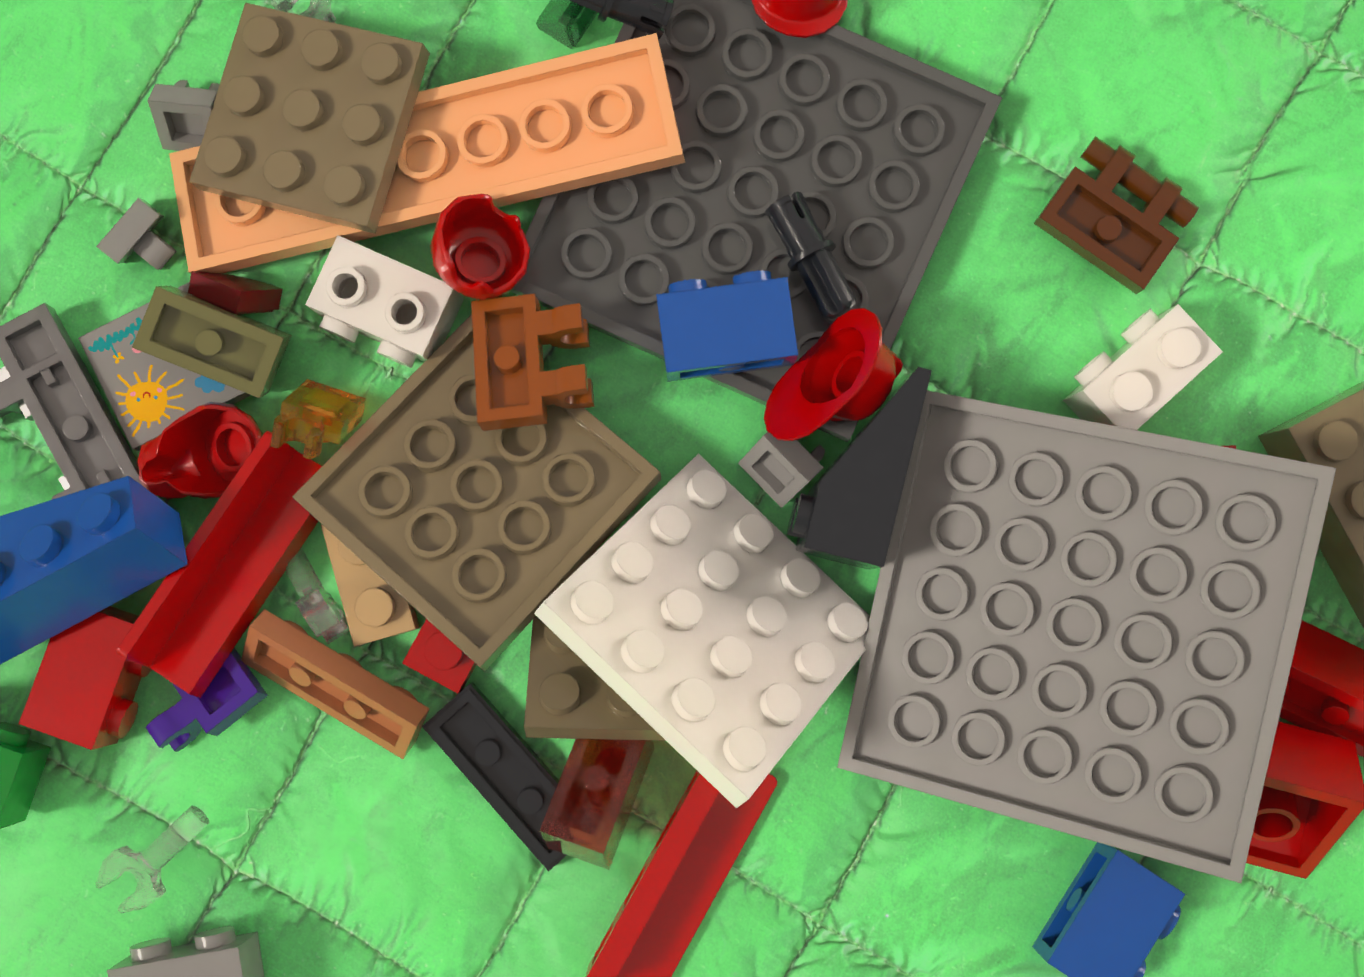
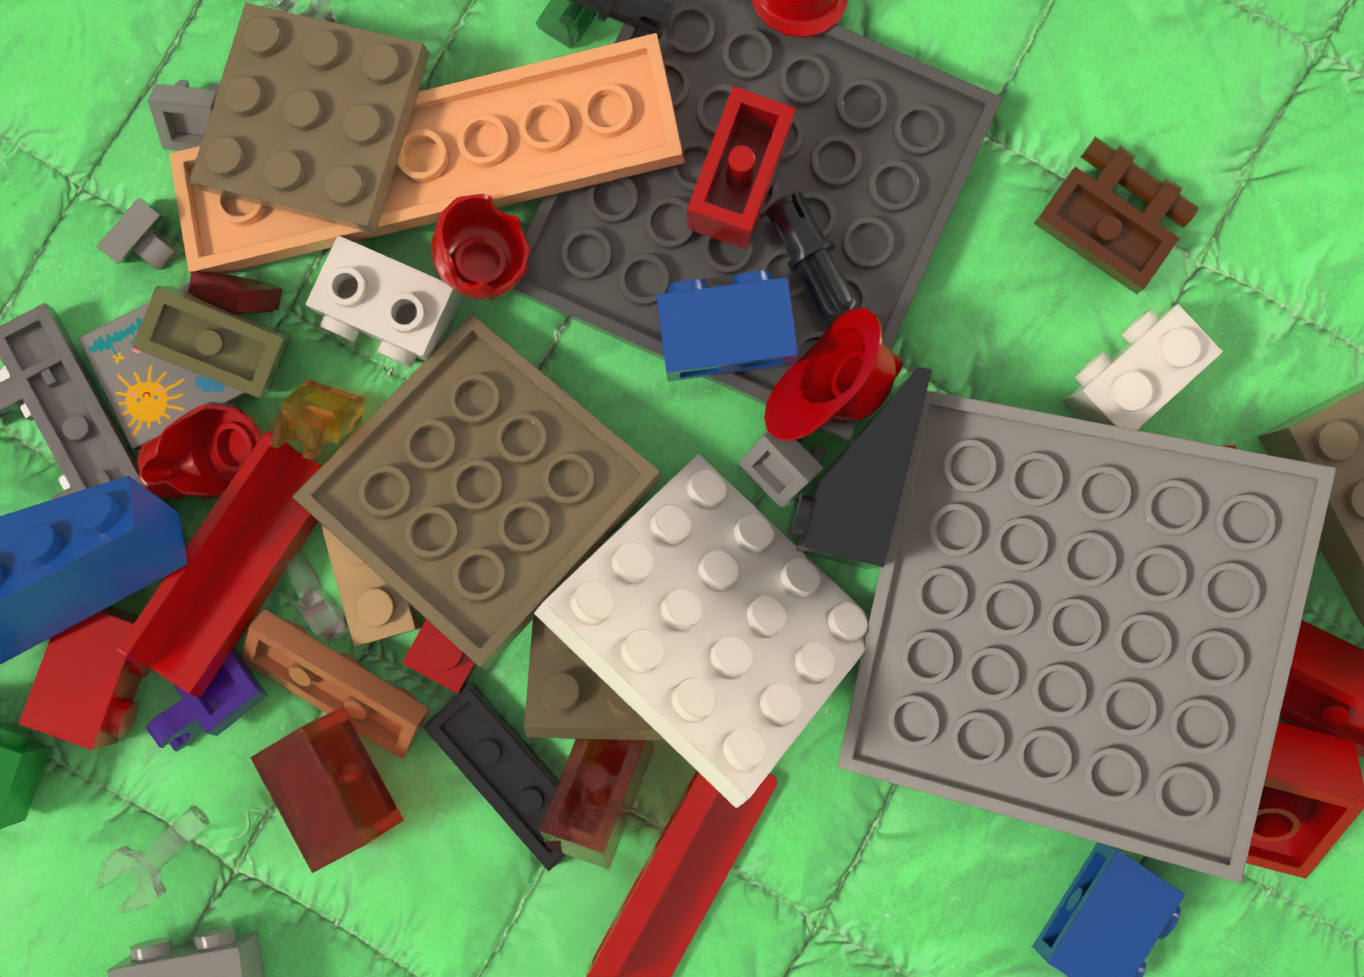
dark orange plate [471,293,594,431] -> none
none -> clear red brick [250,707,404,873]
none -> red brick [687,86,796,250]

